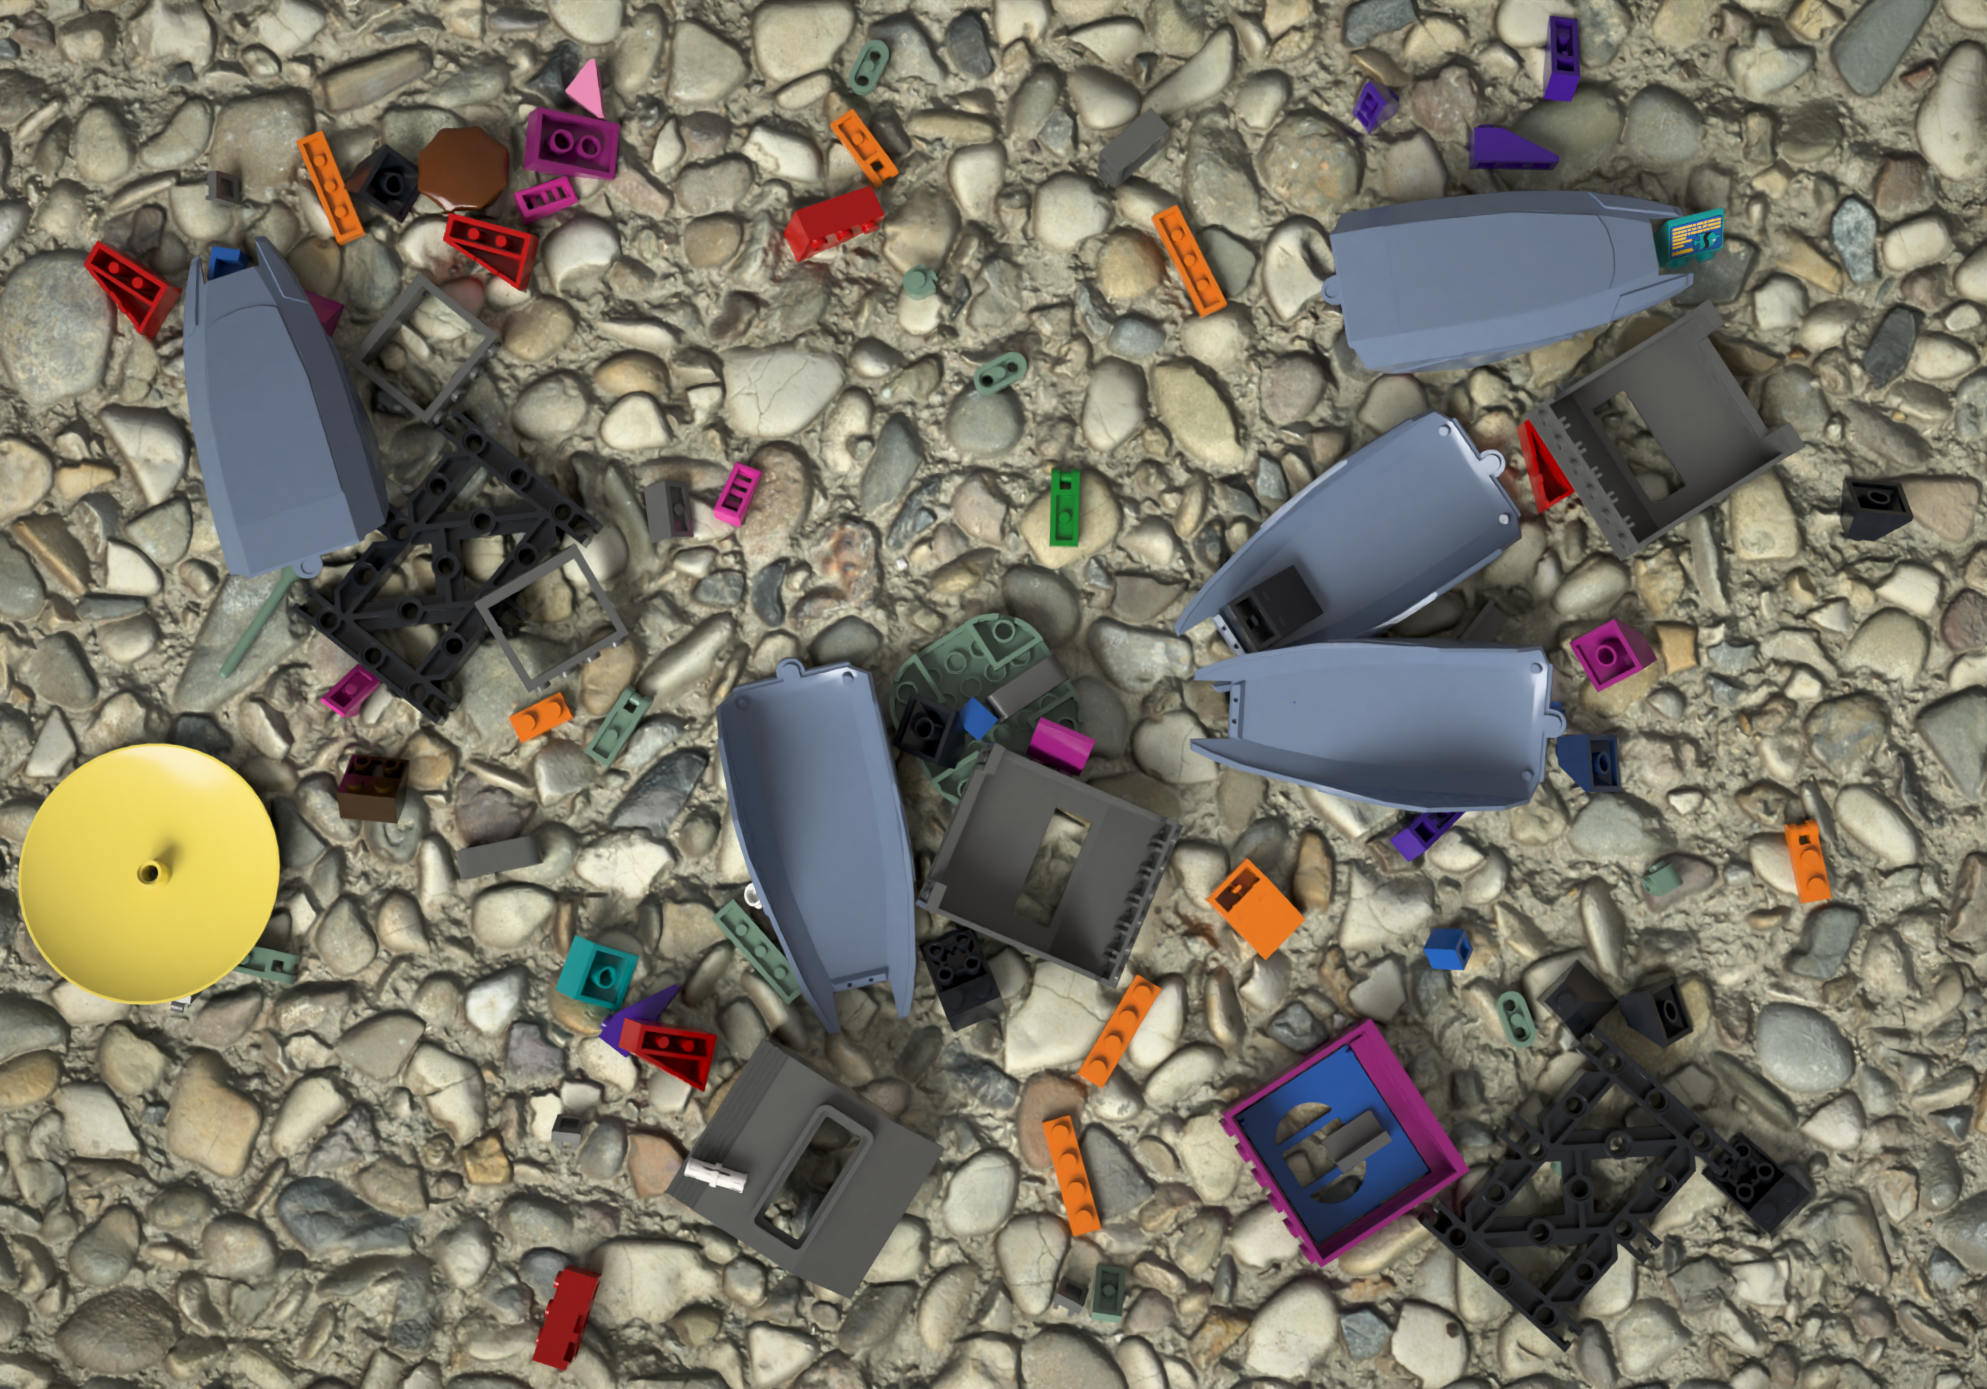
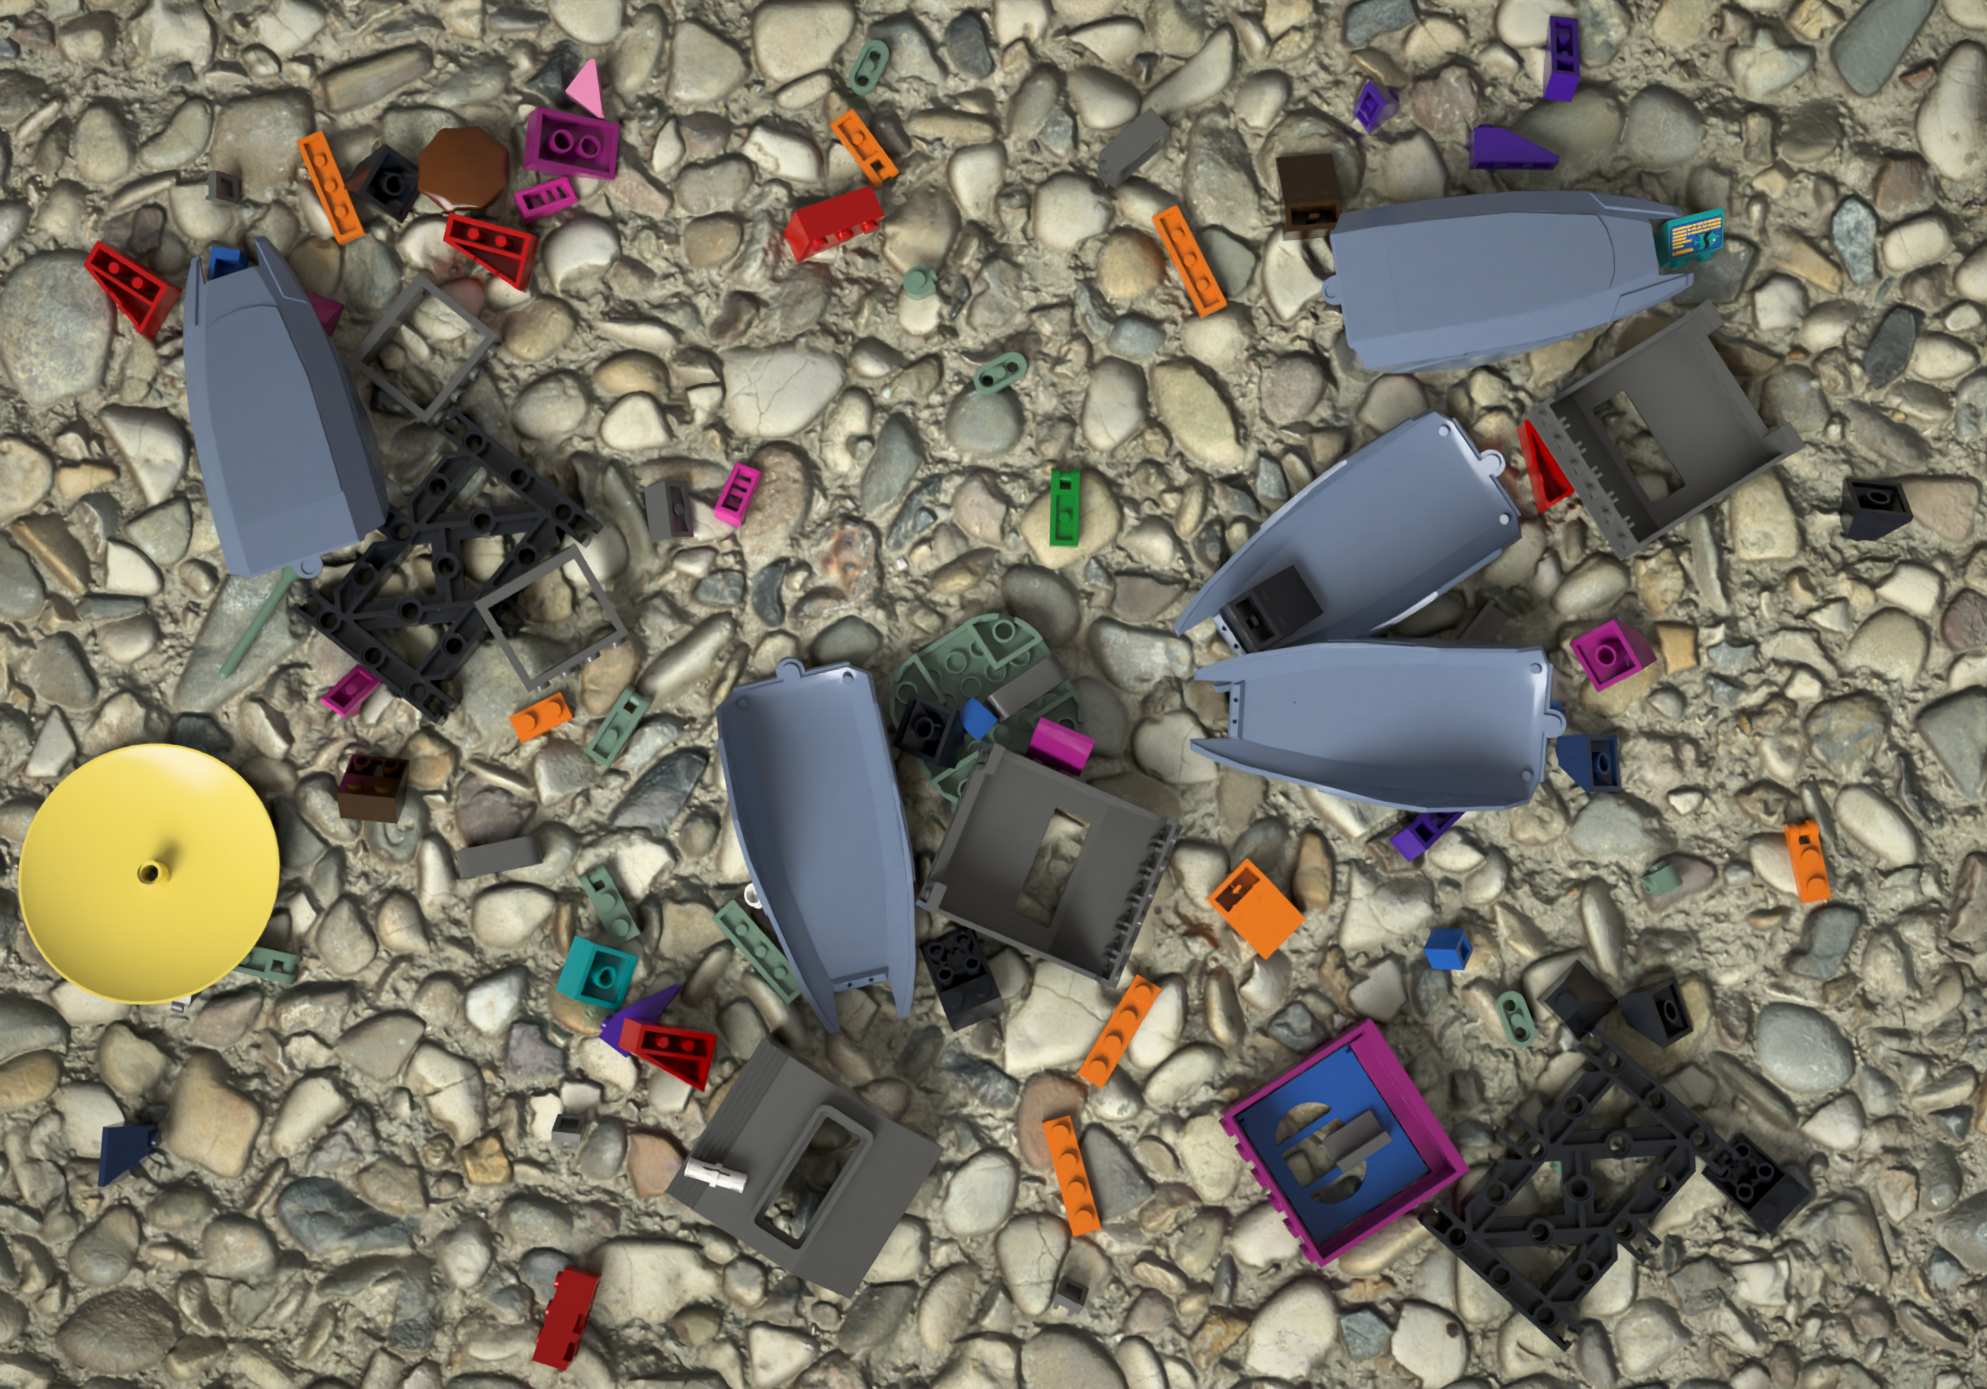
sand green slope [1090,1264,1125,1324] -> none
none -> dark blue slope [98,1121,161,1187]
none -> sand green plate [578,862,642,947]
none -> dark brown slope [1275,153,1342,241]

